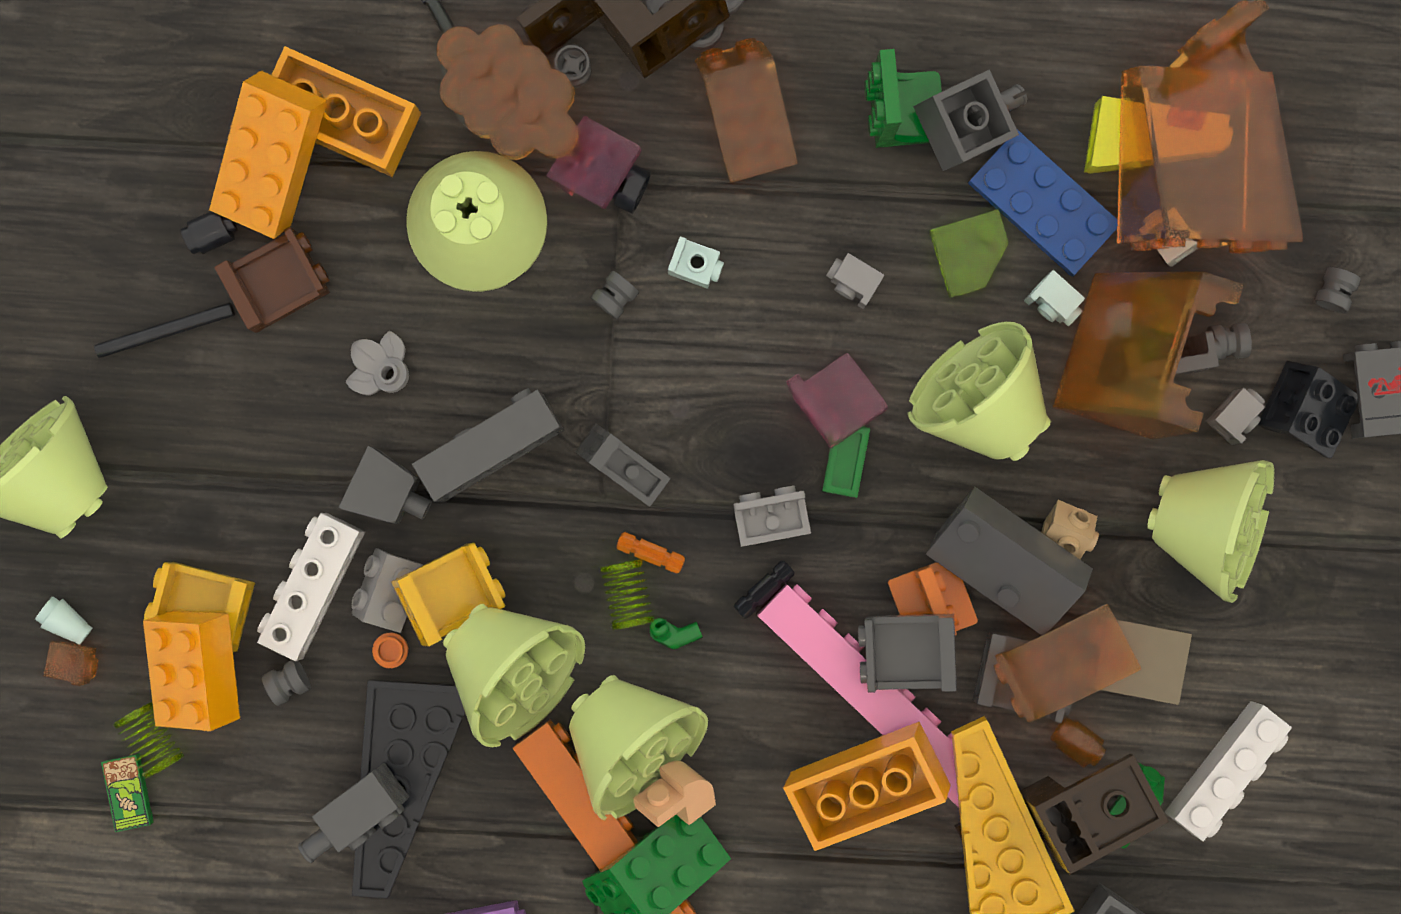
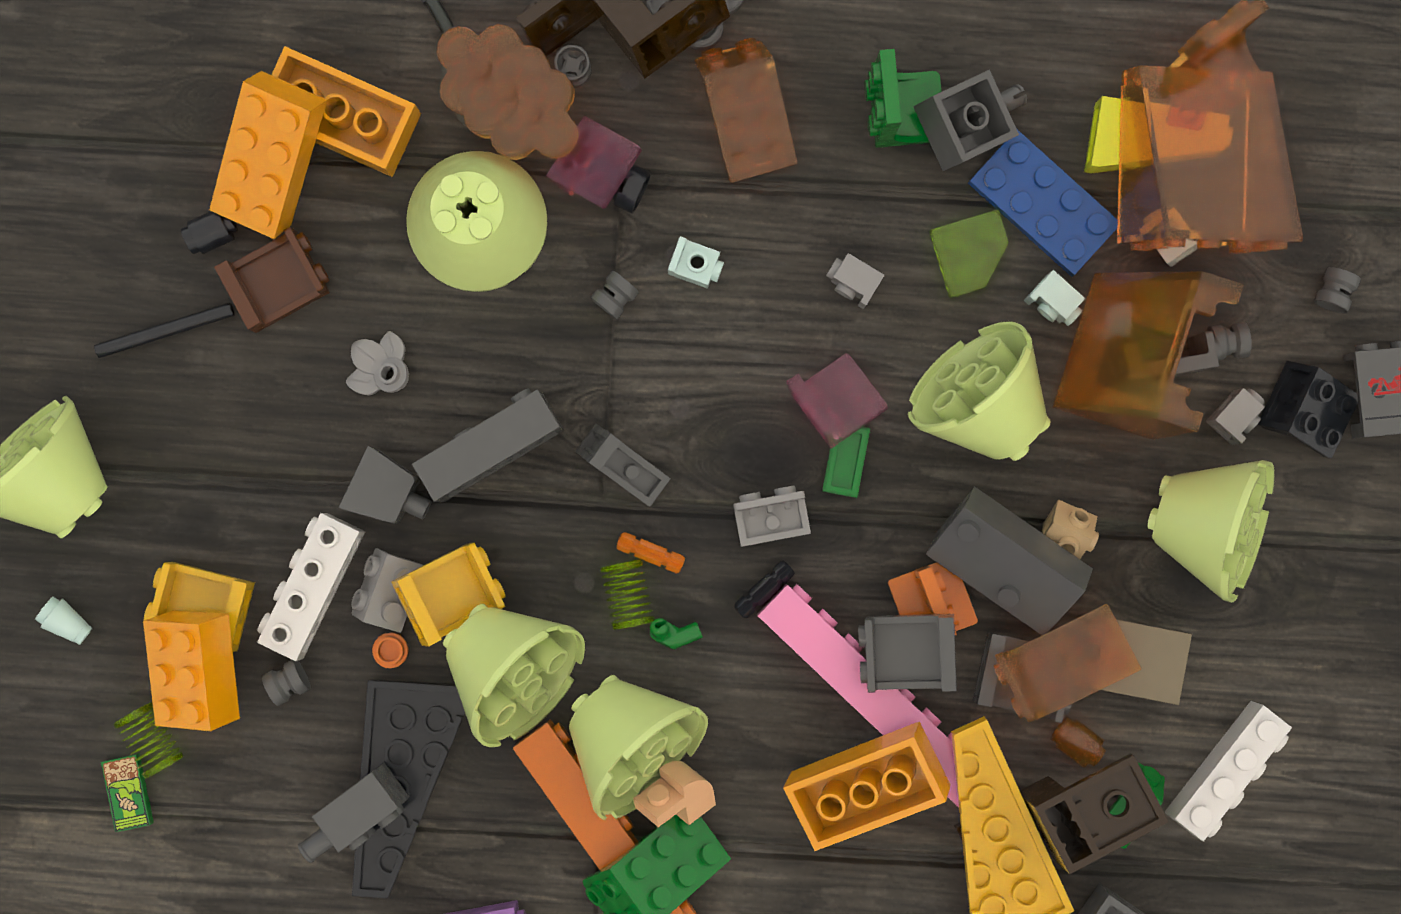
clear orange bracket [43,641,98,686] -> none

